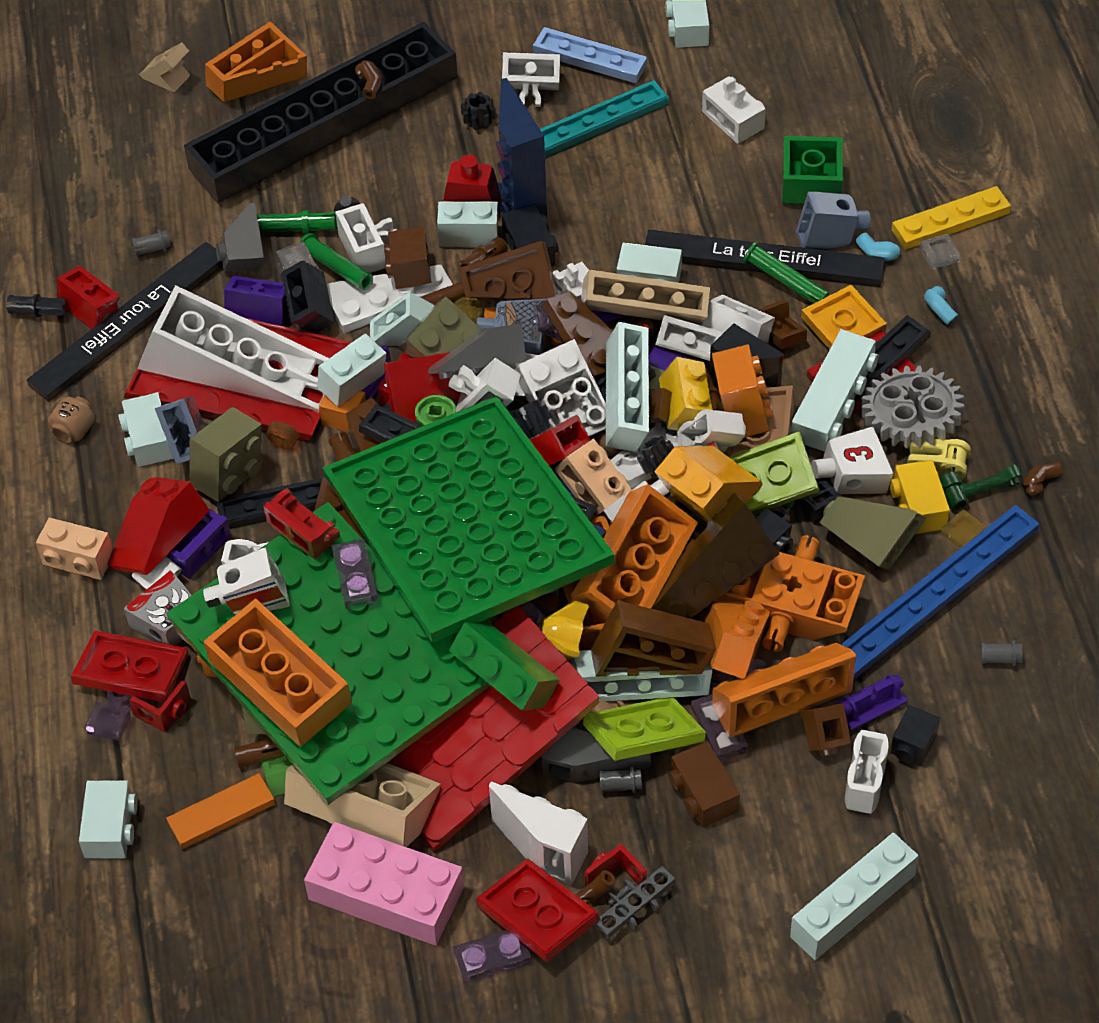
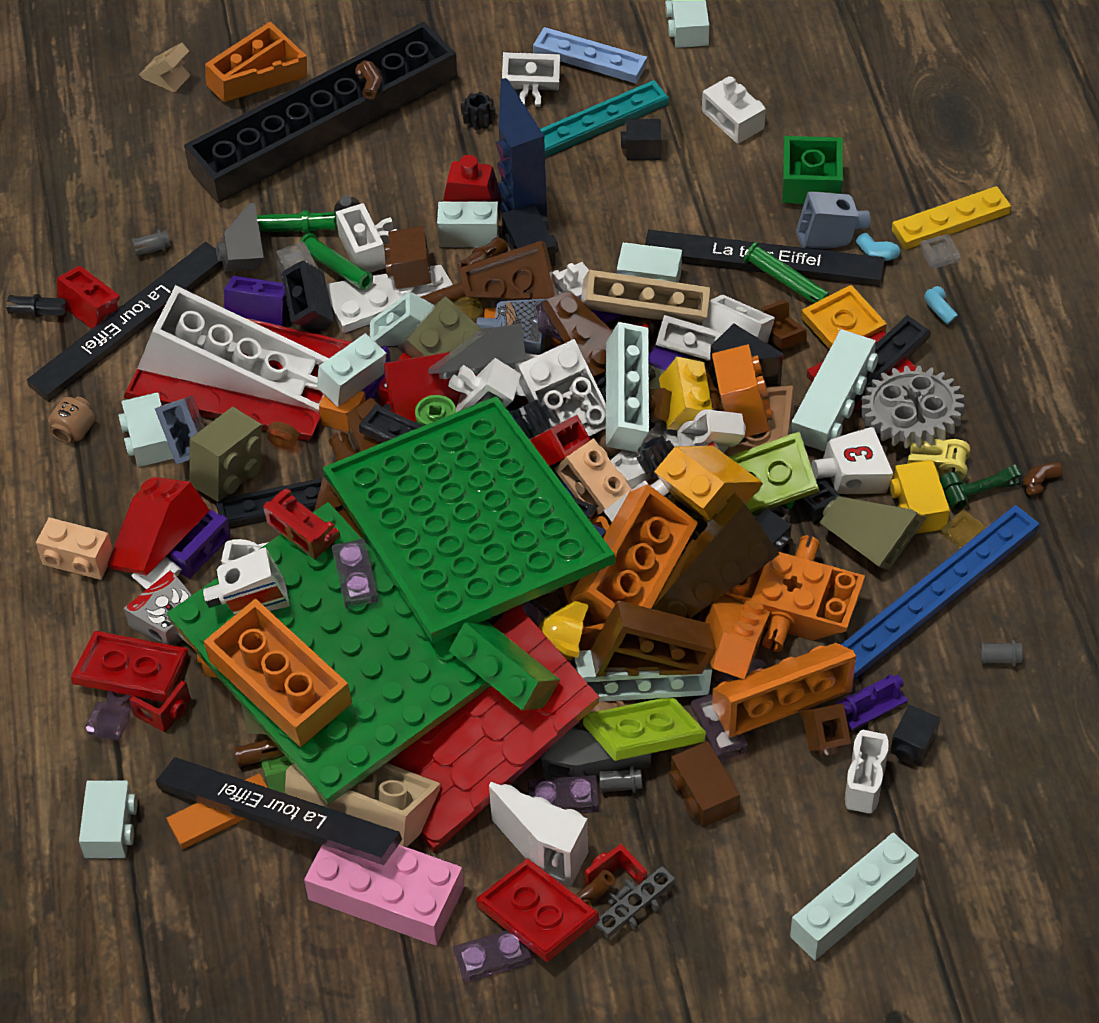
none -> black tile [156,757,402,865]
none -> clear purple piece [528,775,599,813]
none -> black brick [621,119,662,160]

